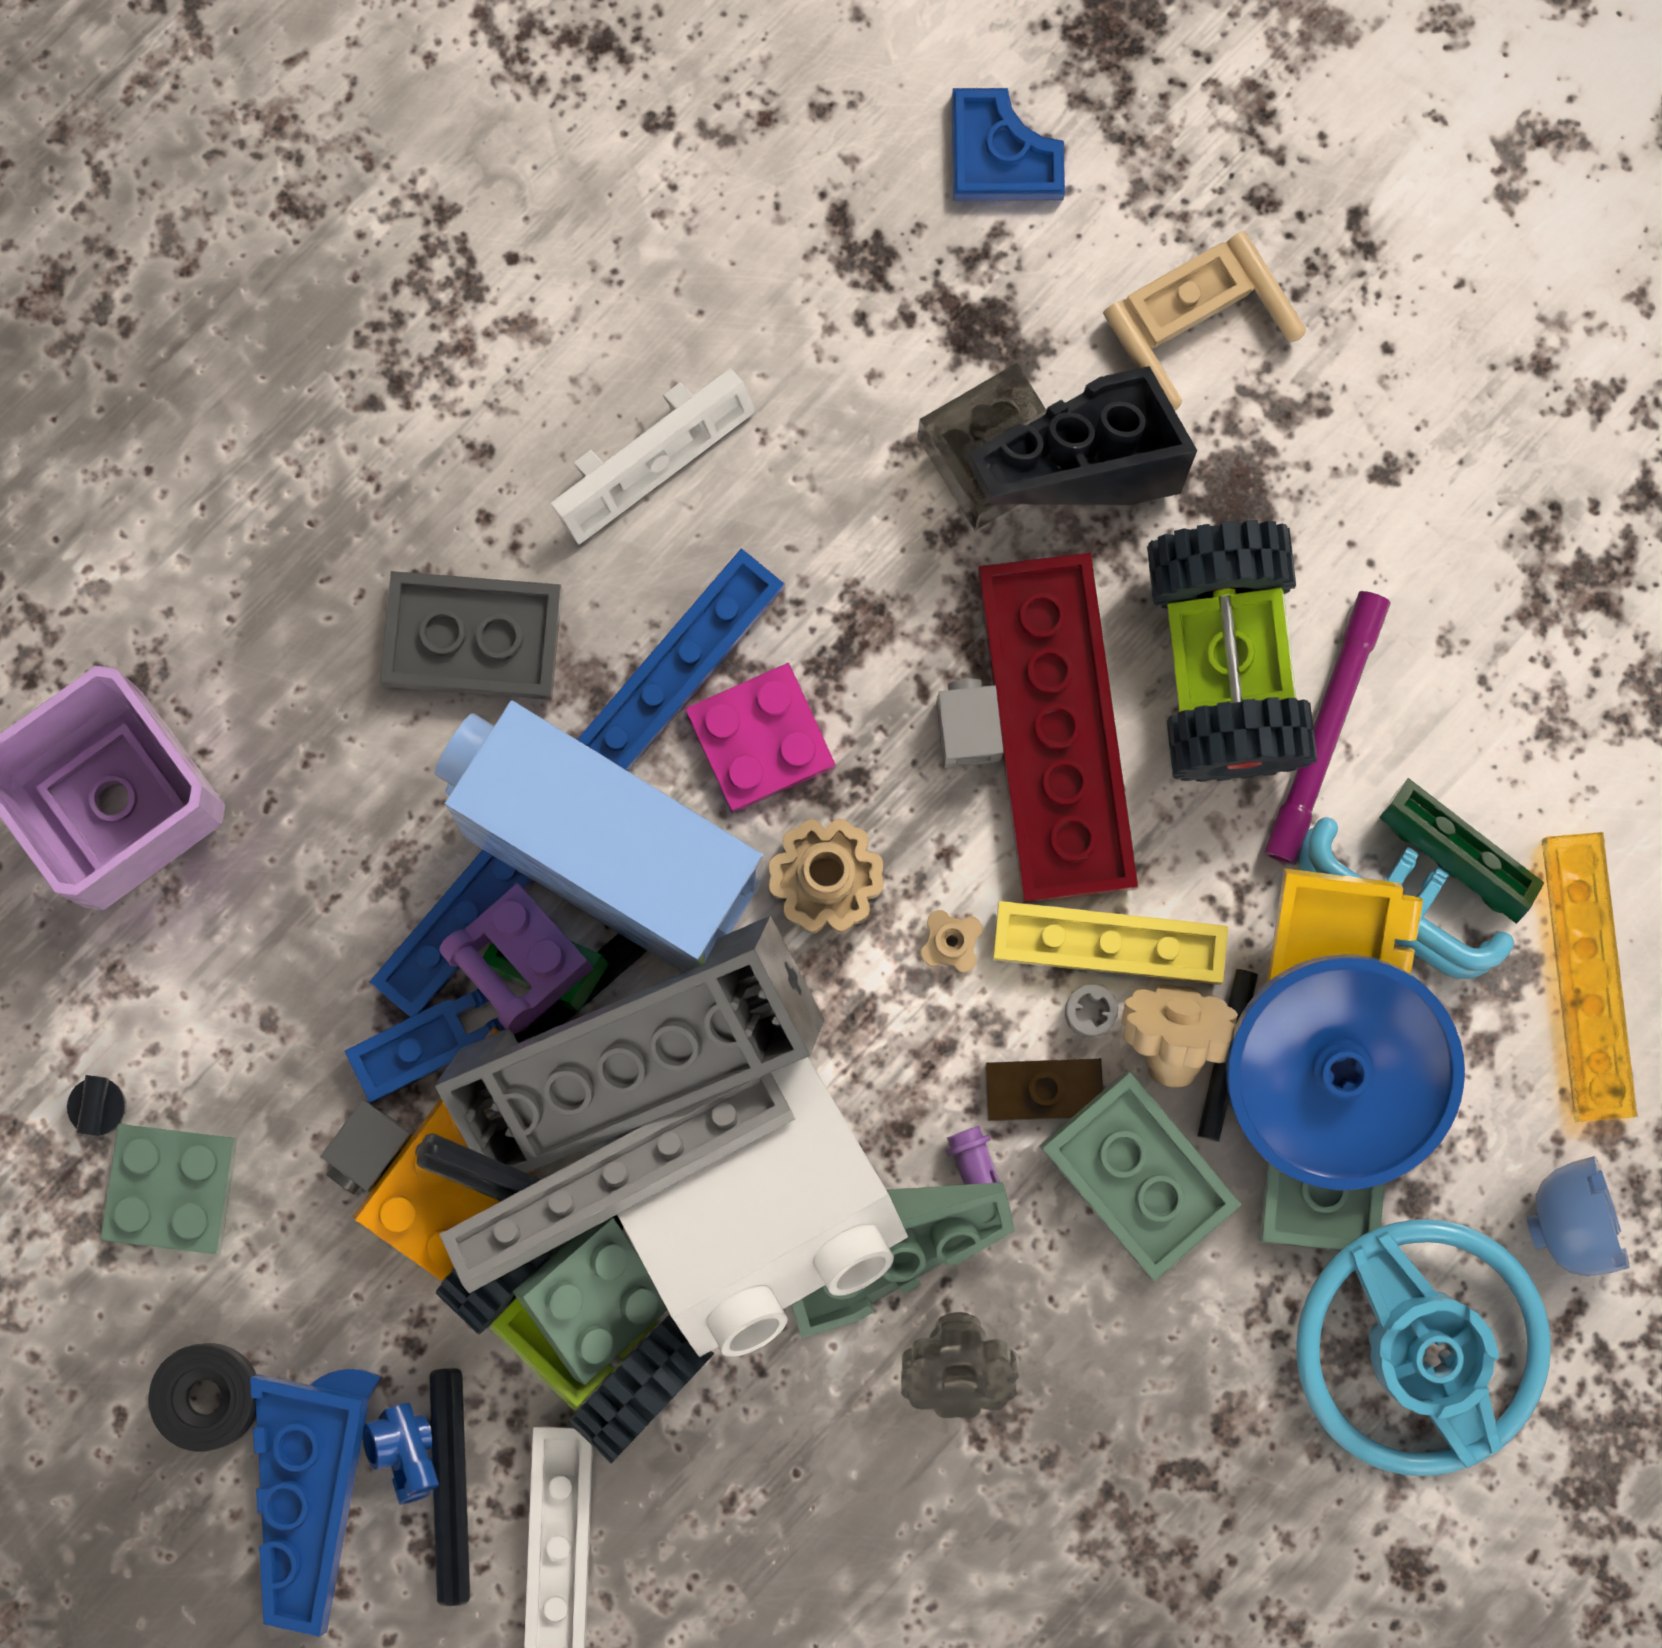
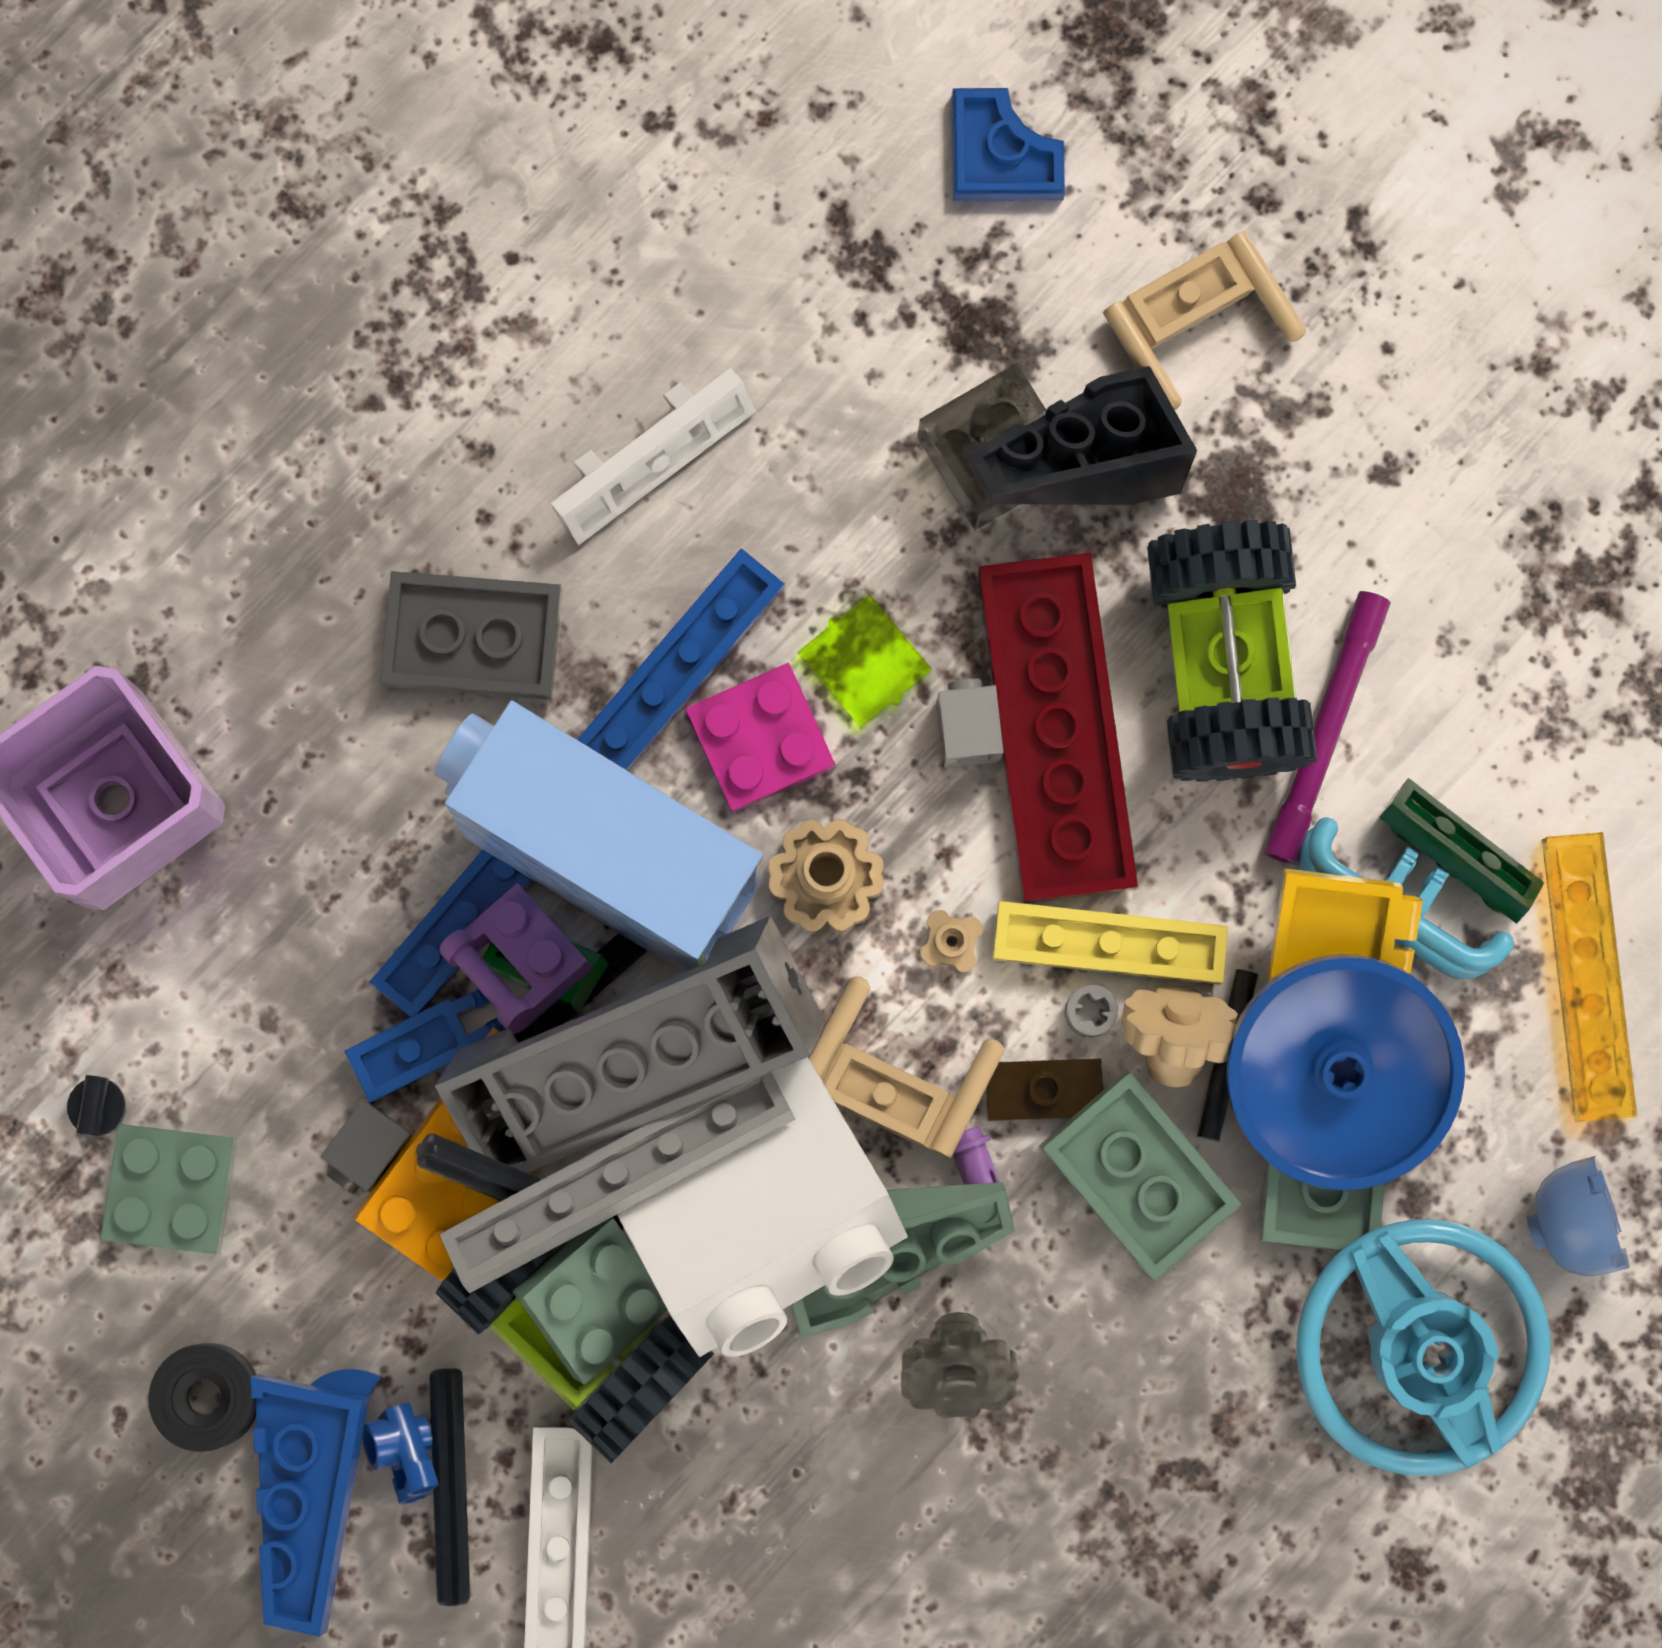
none -> clear neon green piece [797,594,932,729]
none -> tan plate [809,976,1004,1160]

